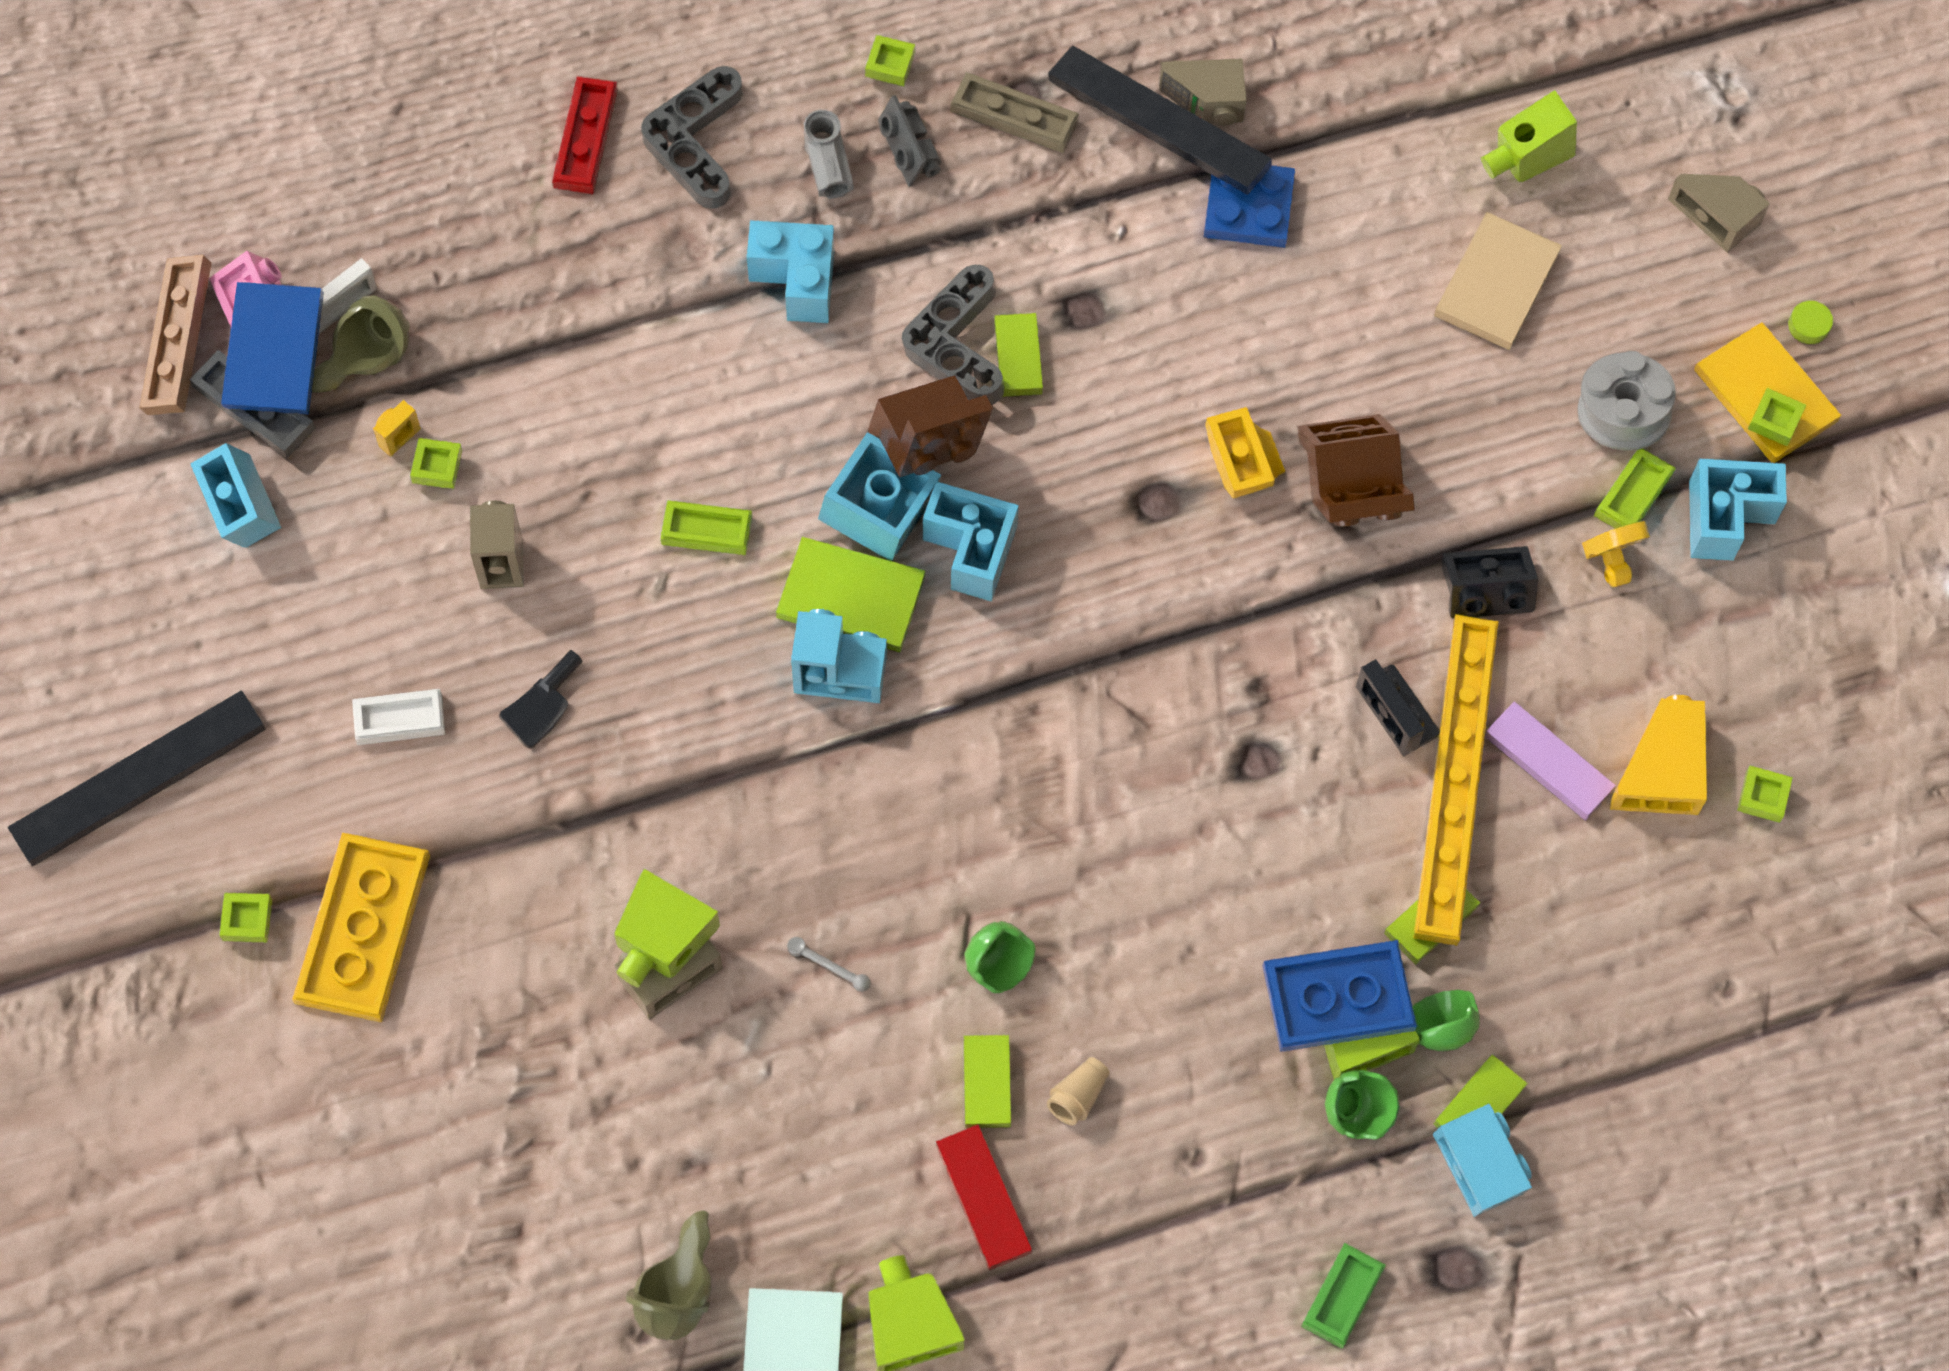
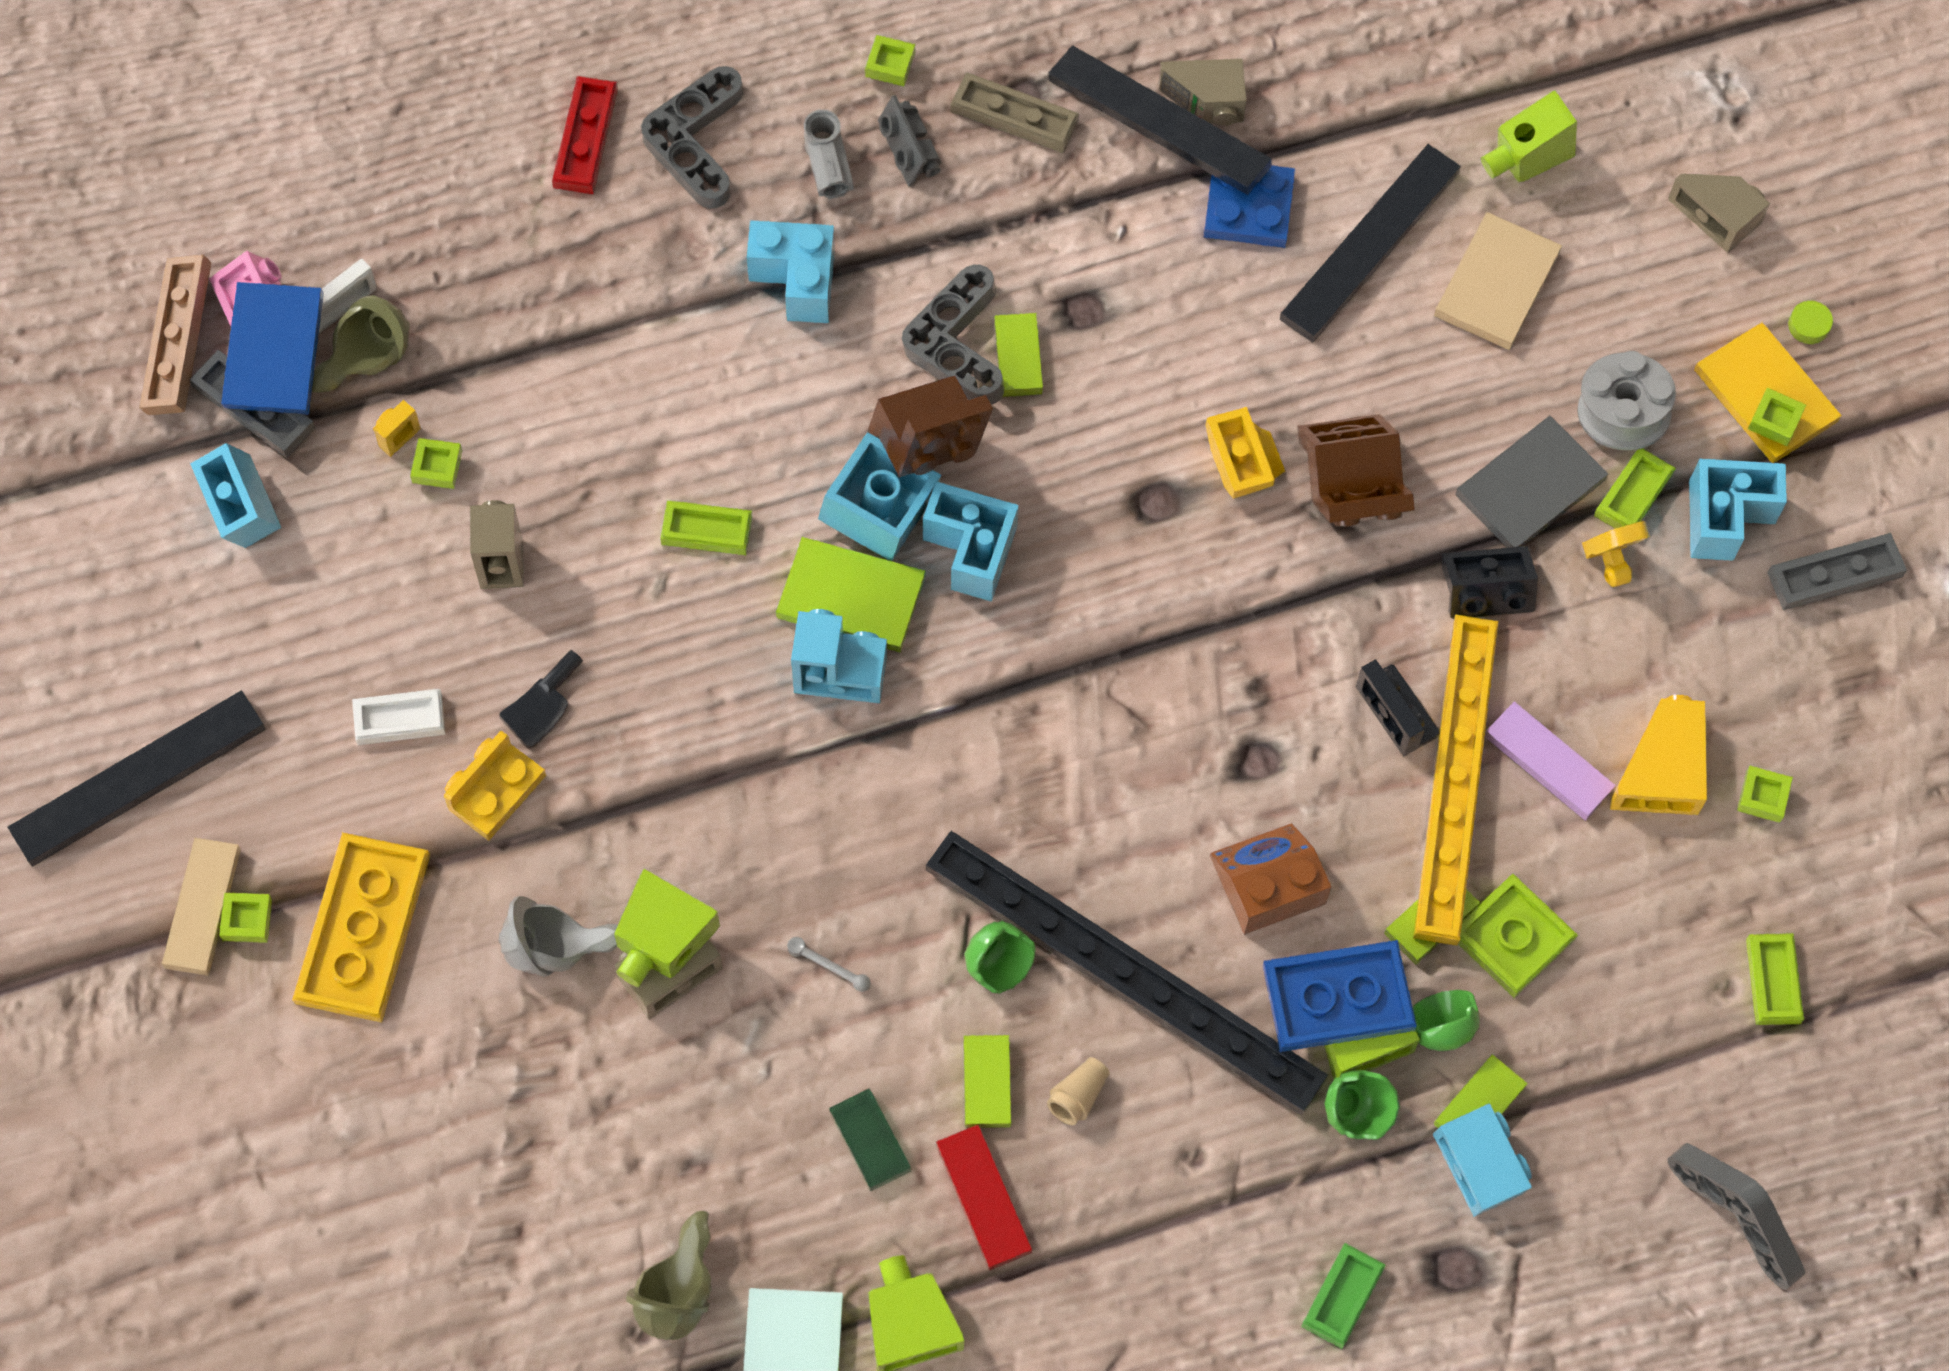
none -> tan tile [162,838,241,976]
none -> yellow bracket [444,730,547,841]
none -> light grey piece [499,896,618,977]
none -> clear green tile [829,1088,911,1192]
none -> black plate [926,830,1328,1116]
none -> dark orange slope [1210,823,1332,935]
none -> black tile [1279,144,1461,343]
none -> dark grey tile [1455,415,1608,548]
none -> lime tile [1458,874,1578,998]
none -> dark grey beam [1667,1143,1805,1290]
none -> lime tile [1746,933,1804,1025]
none -> dark grey plate [1767,533,1907,610]

